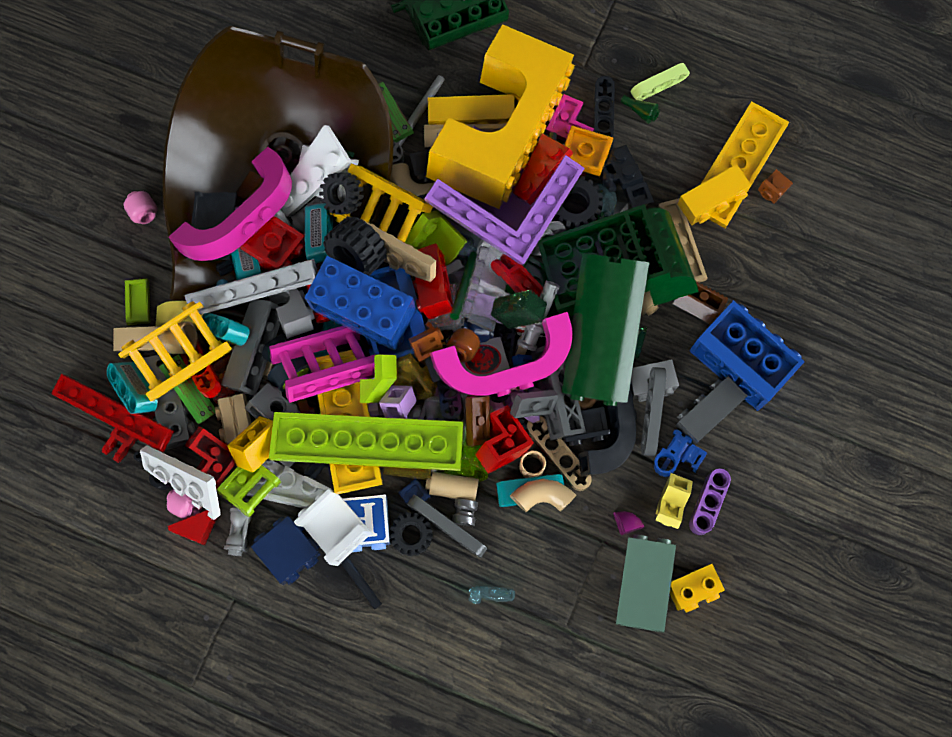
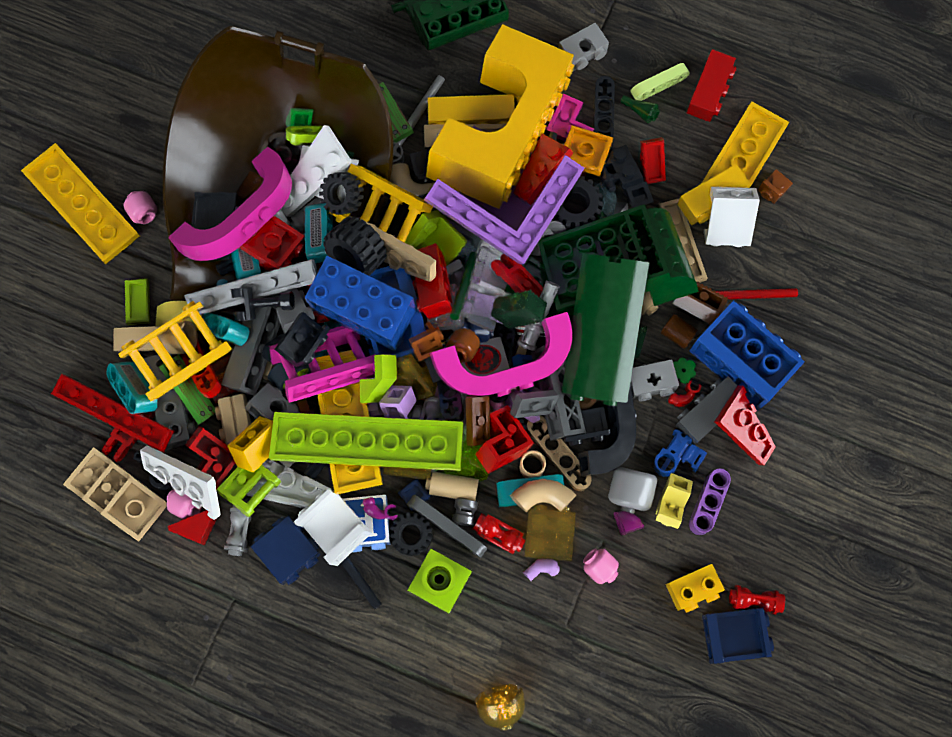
clear light blue arm [468,586,515,604] -> none
sand green panel [616,535,676,633] -> none
dark grey beam [641,367,666,456] -> none
none -> yellow plate [21,143,140,264]
none -> tan slope [63,447,167,542]
none -> black bar [231,287,295,321]
none -> black bracket [274,312,330,367]
none -> green slope [285,108,313,127]
none -> lime plate [286,126,323,146]
none -> magenta arm [363,497,398,520]
none -> lime plant [408,549,472,614]
none -> red piece [473,513,526,554]
none -> clear yellow cylinder [475,684,525,730]
none -> lavender arm [523,559,560,581]
none -> clear yellow plate [524,505,576,561]
none -> light grey brick [558,23,609,71]
none -> bright pink head [583,548,619,584]
none -> light grey head [608,467,658,514]
none -> red tile [640,137,666,184]
none -> reddish brown piece [661,314,698,349]
none -> red arm [668,380,701,407]
none -> green plant [673,358,696,384]
none -> red brick [686,49,737,122]
none -> dark blue panel [702,608,774,664]
none -> white panel [703,187,760,247]
none -> wing [714,385,776,465]
none -> red bar [715,288,798,300]
none -> red piece [729,585,785,615]

